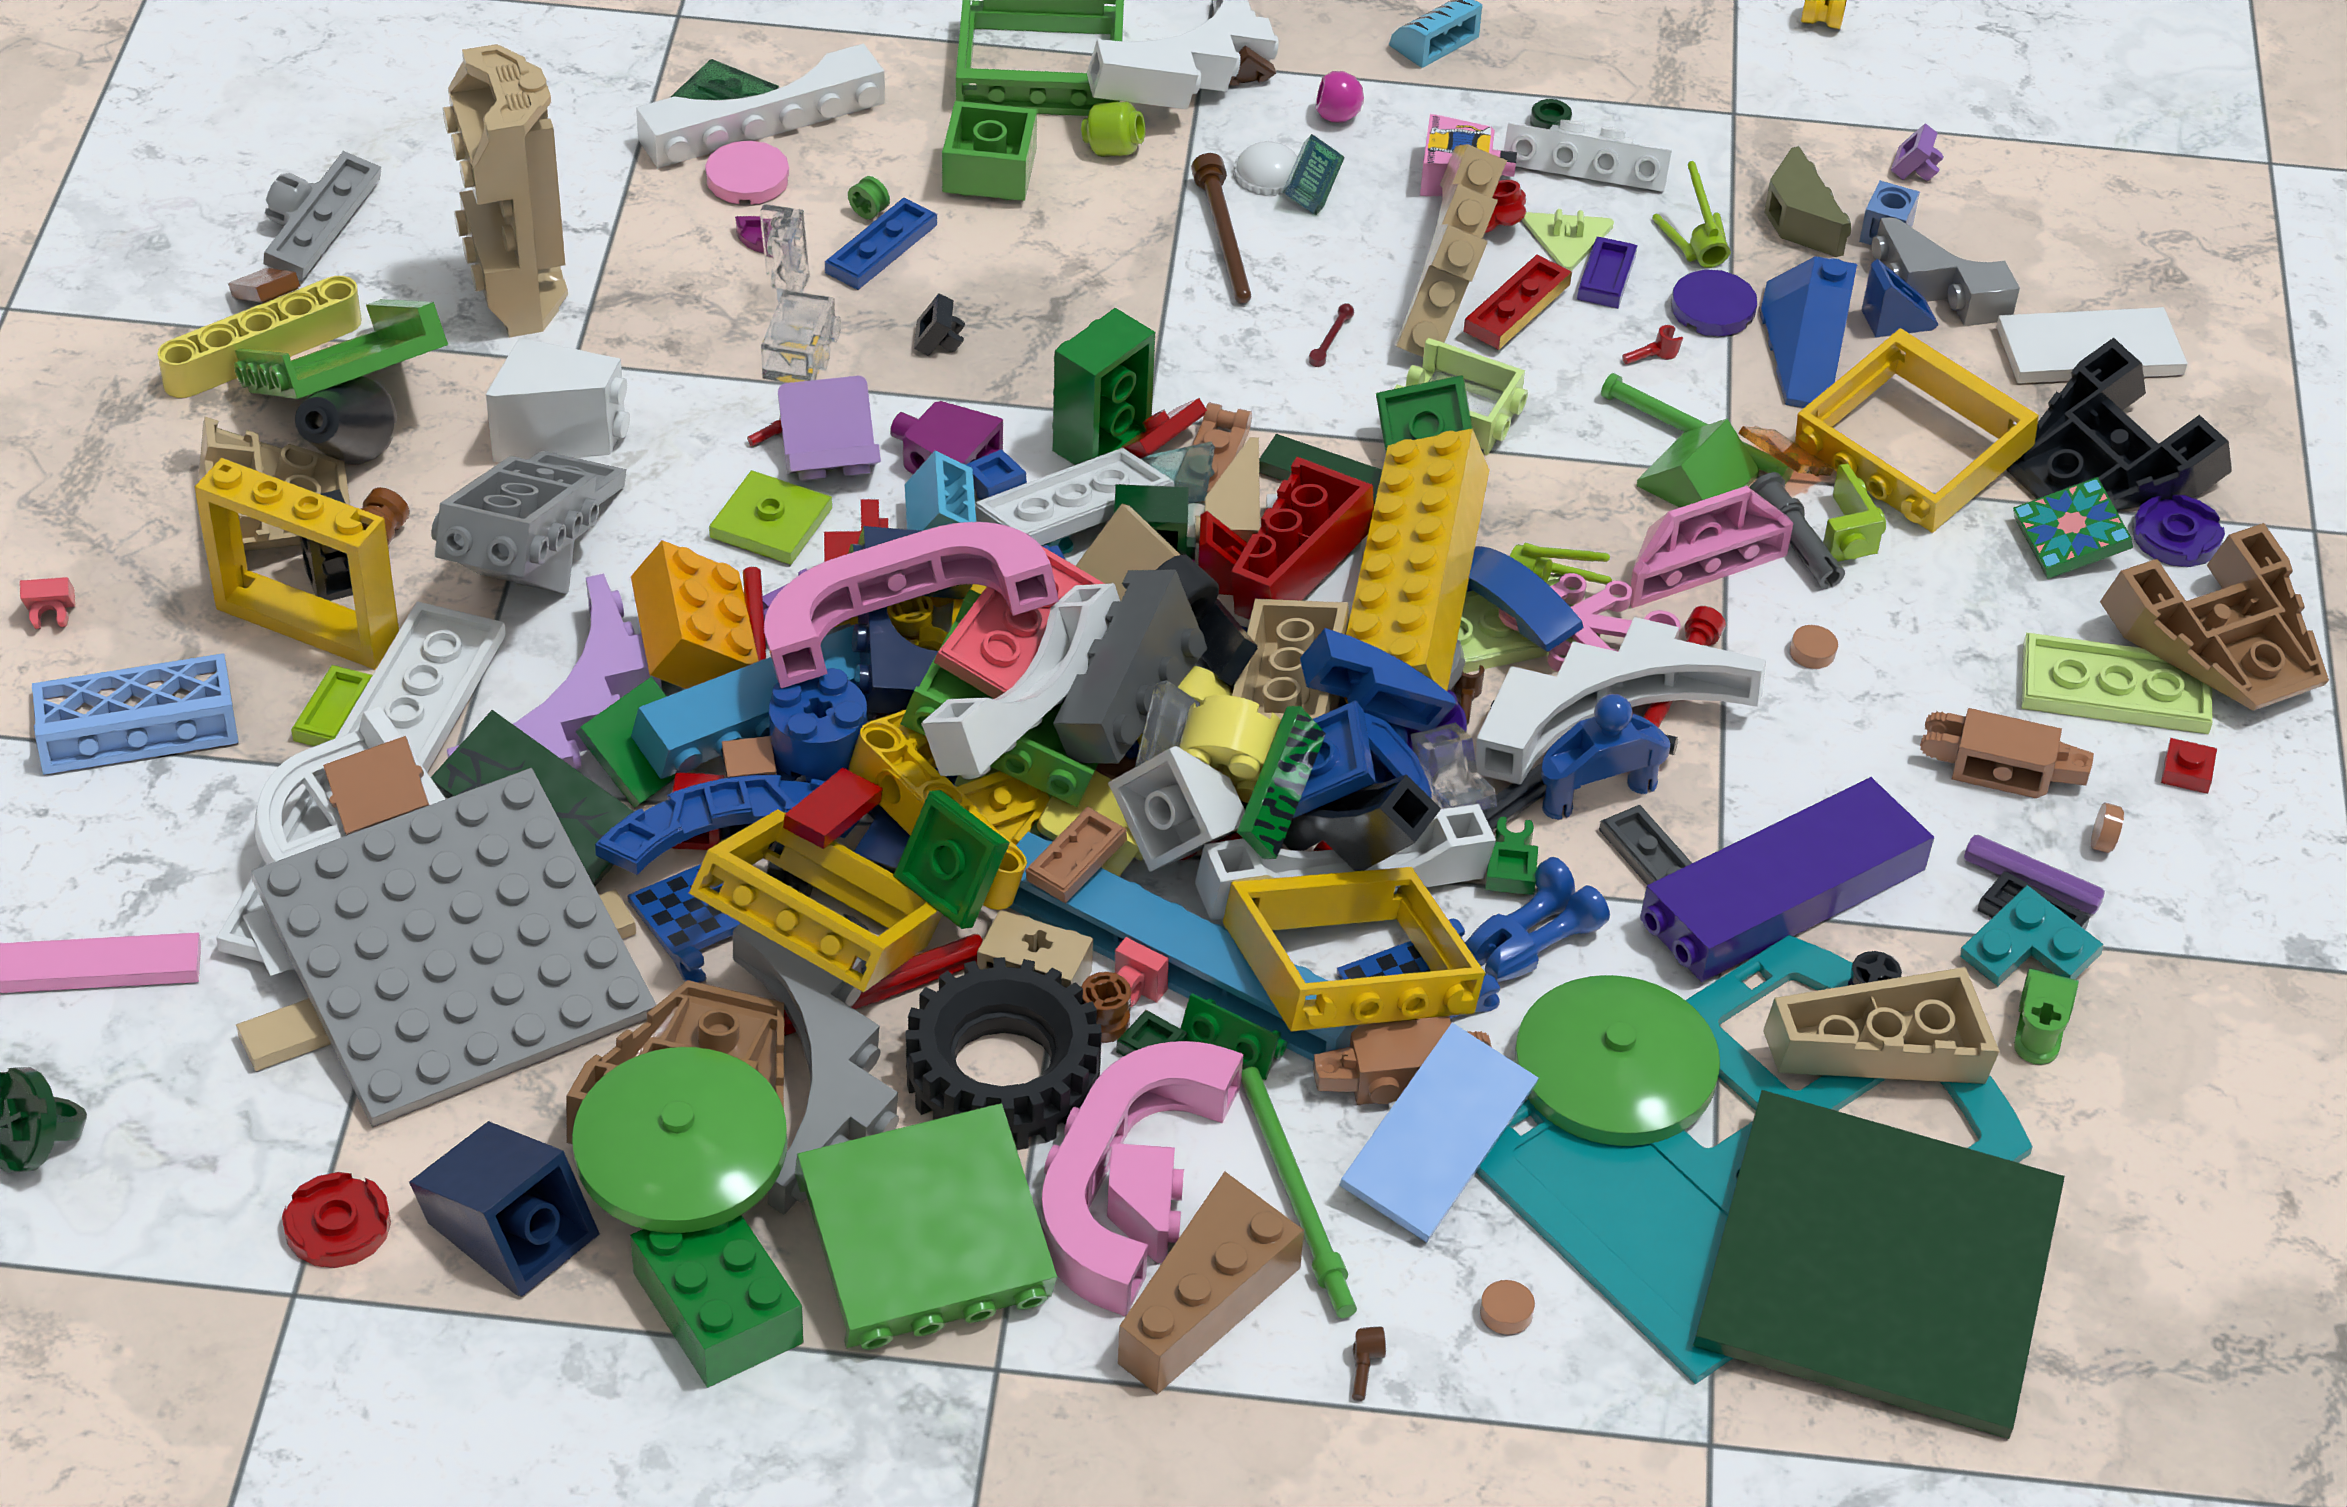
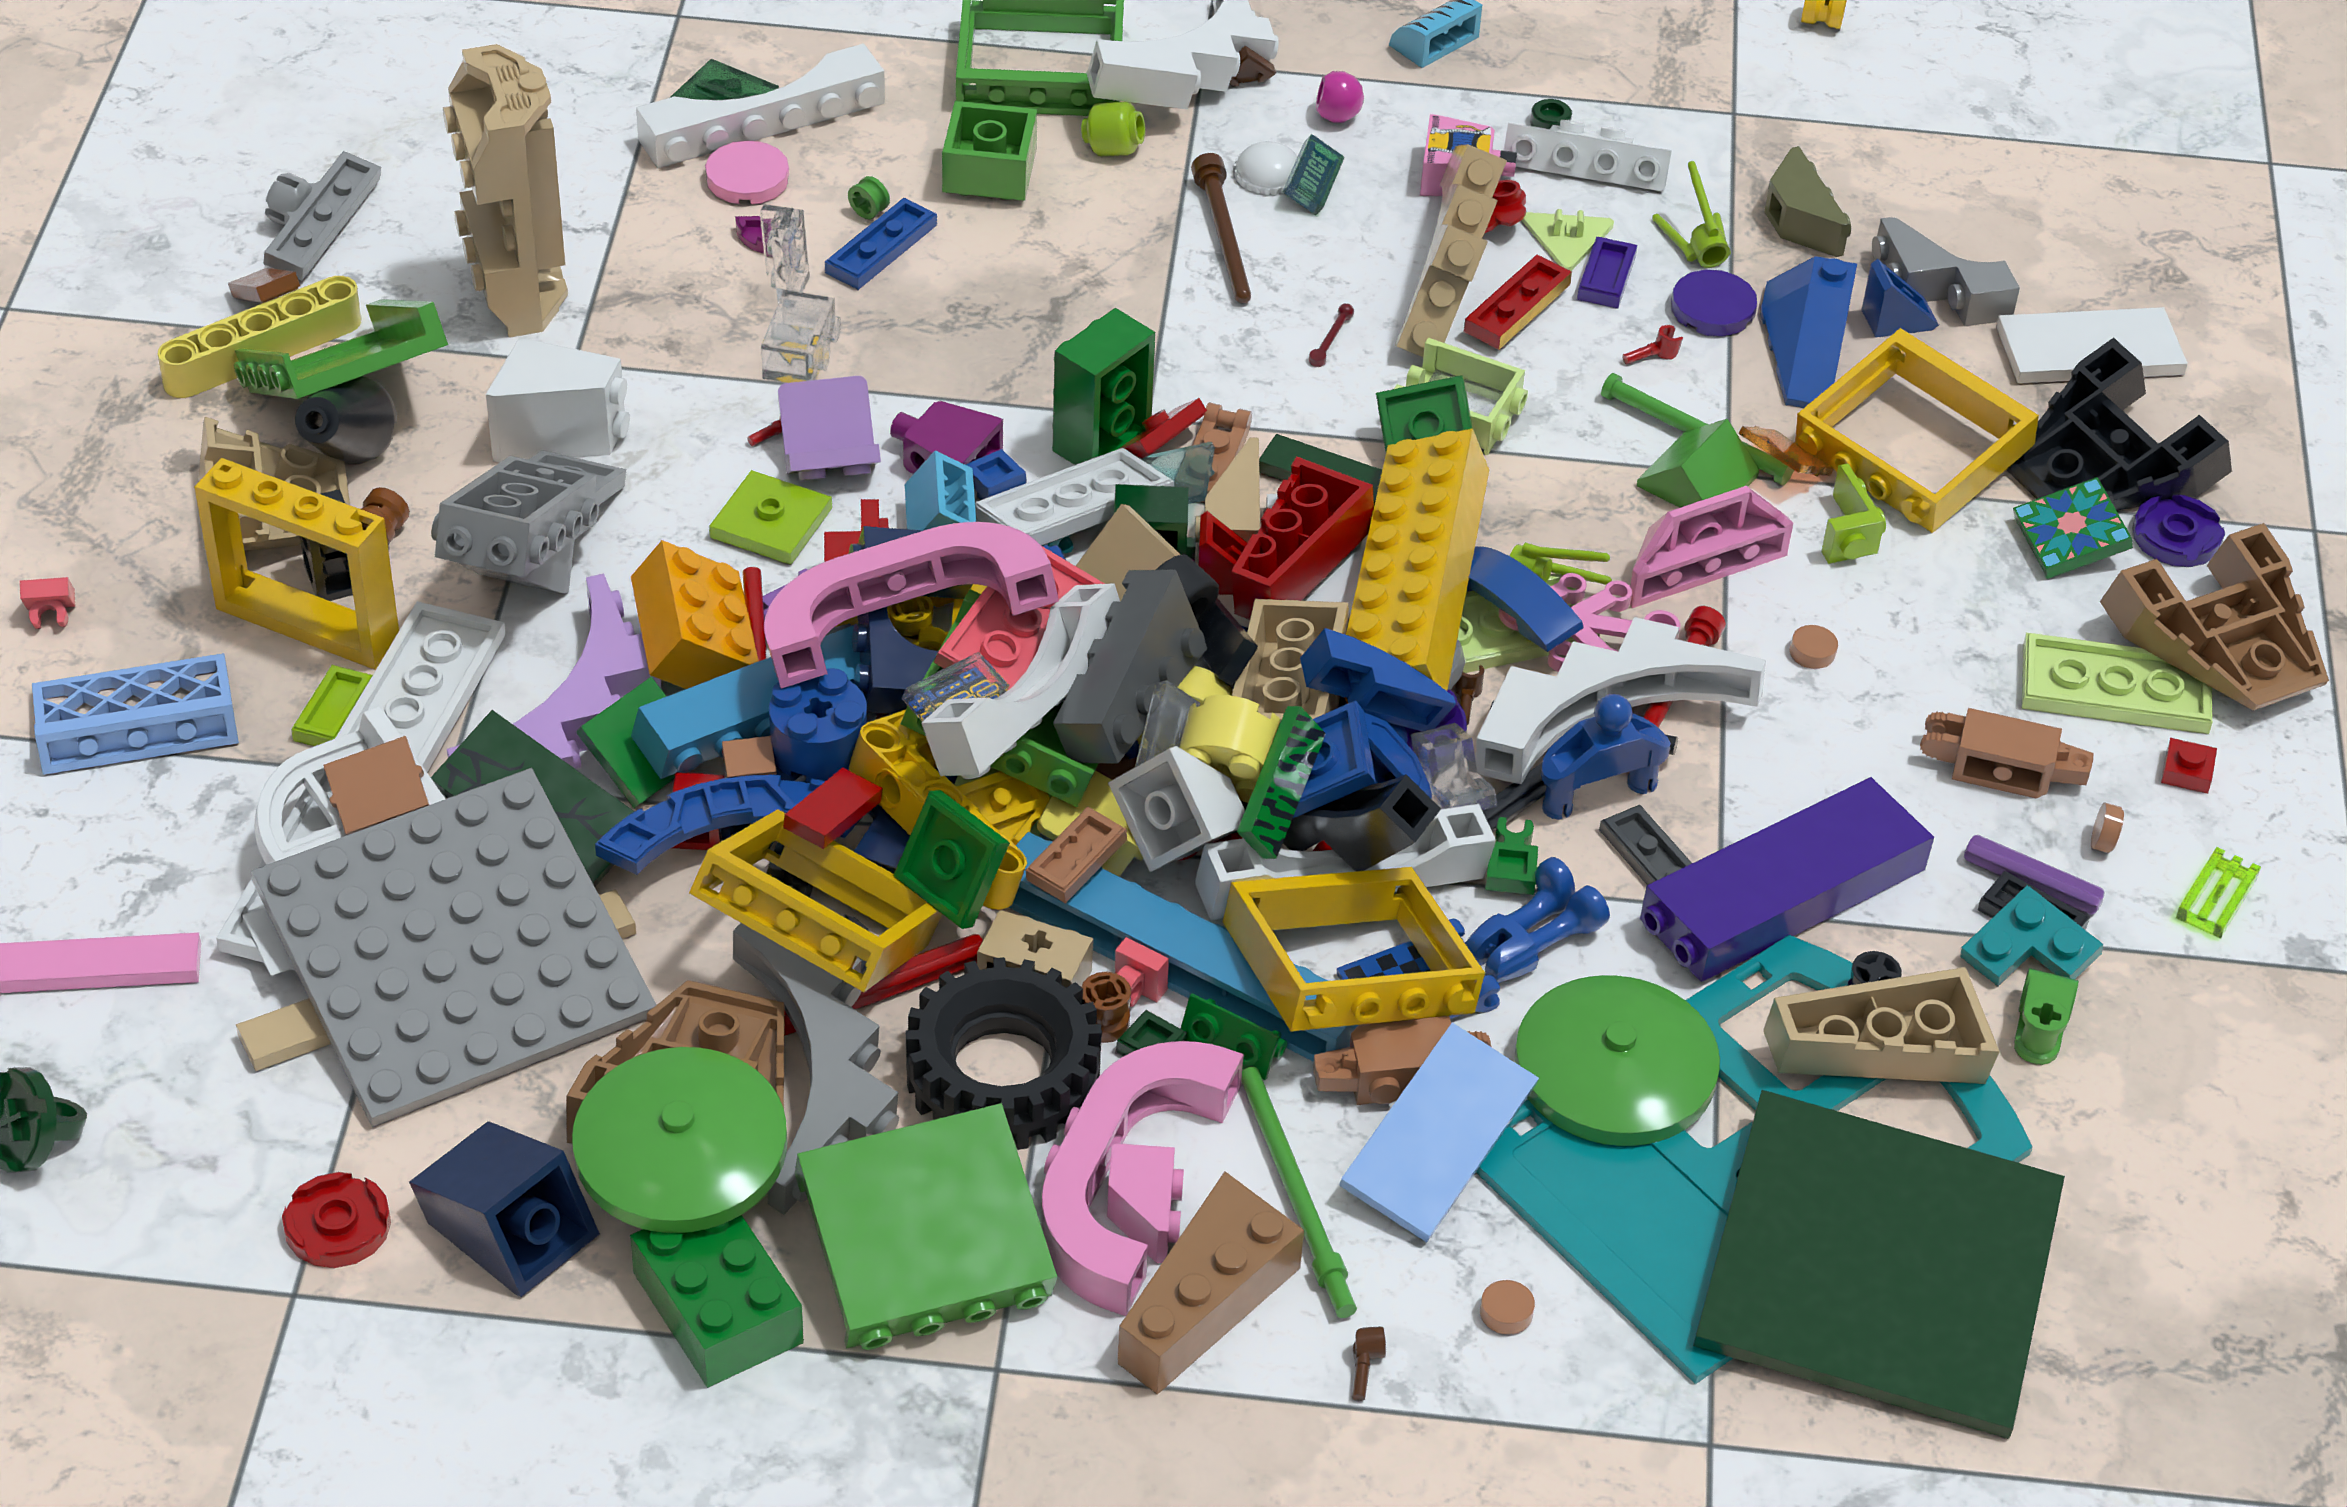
blue flag [627,864,740,983] -> none
black tile [914,293,965,356] -> none
dark grey pin [1749,472,1845,589] -> none
medium blue brick [1859,180,1920,245] -> none
medium lavender tile [1891,123,1944,181] -> none
none -> clear tile [902,652,1010,722]
none -> clear neon green tile [2176,847,2261,939]

